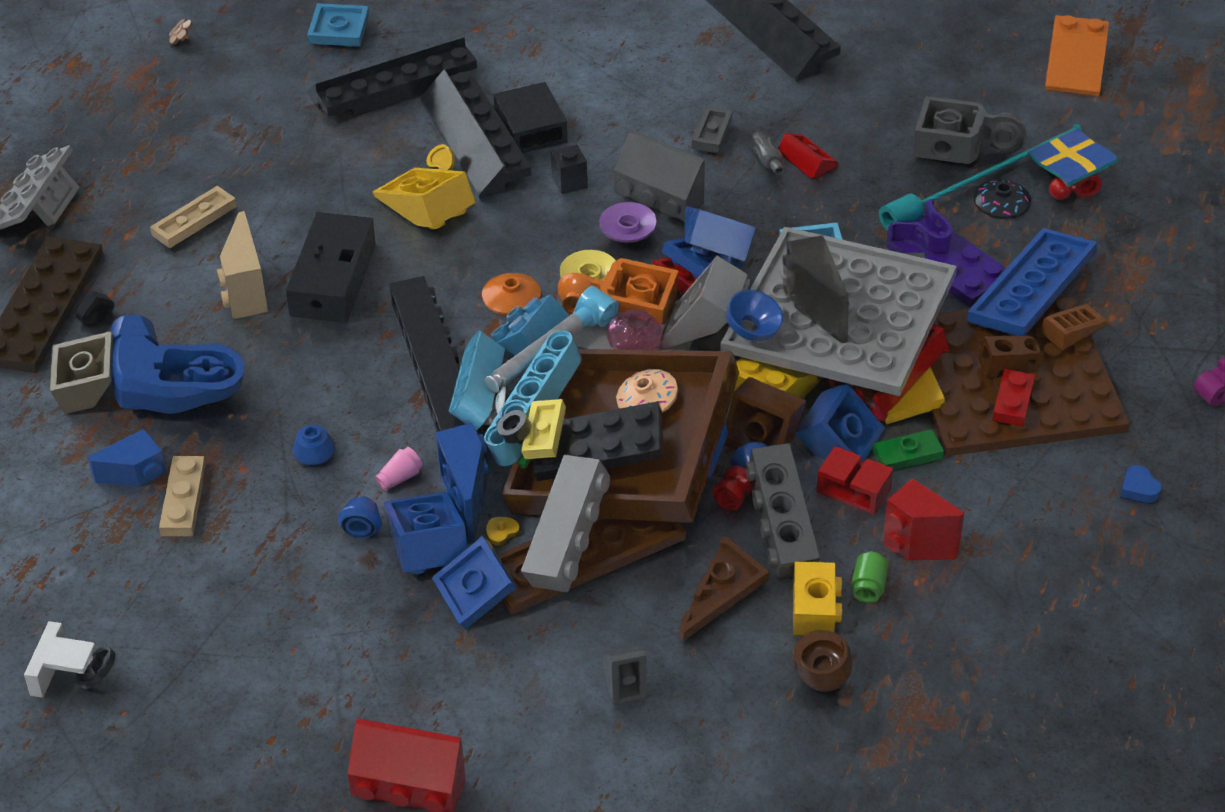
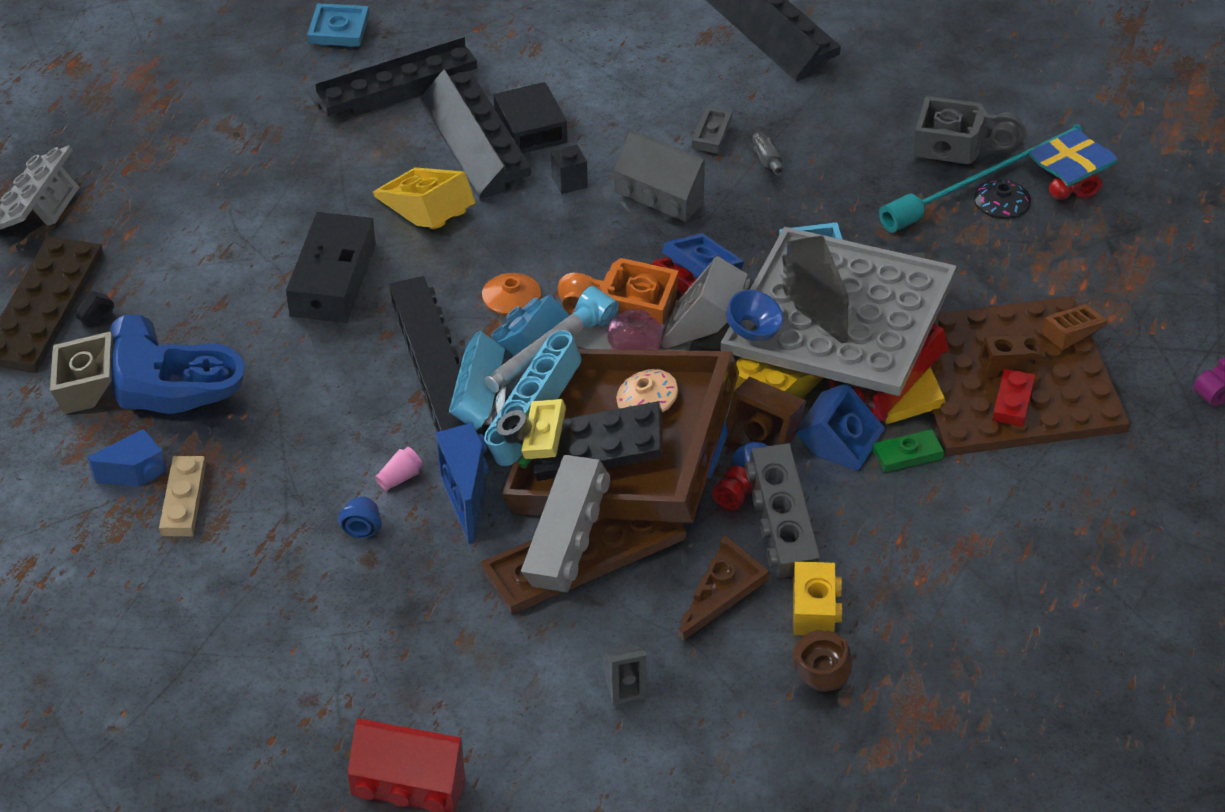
white piece [24,621,116,698] -> none
tan plate [150,185,237,248] -> none
medium nougat plant [169,19,193,45] -> none
tan slope [217,211,268,319] -> none
blue cone [292,425,335,466] -> none
blue slope [384,491,467,574] -> none
yellow piece [426,144,455,170] -> none
blue plate [432,536,517,629] -> none
yellow piece [486,517,520,546] -> none
light yellow dish [560,250,616,281] -> none
medium lavender dish [599,202,657,243] -> none
blue slope [685,206,756,264] -> none
red slope [778,133,839,178] -> none
red piece [816,446,893,516] -> none
bright green brick [851,551,889,603] -> none
red slope [882,478,965,560] -> none
dark purple plate [886,199,1006,308] -> none
blue plate [967,228,1097,336] -> none
orange slope [1045,15,1109,96] -> none
blue tile [1120,465,1161,503] -> none

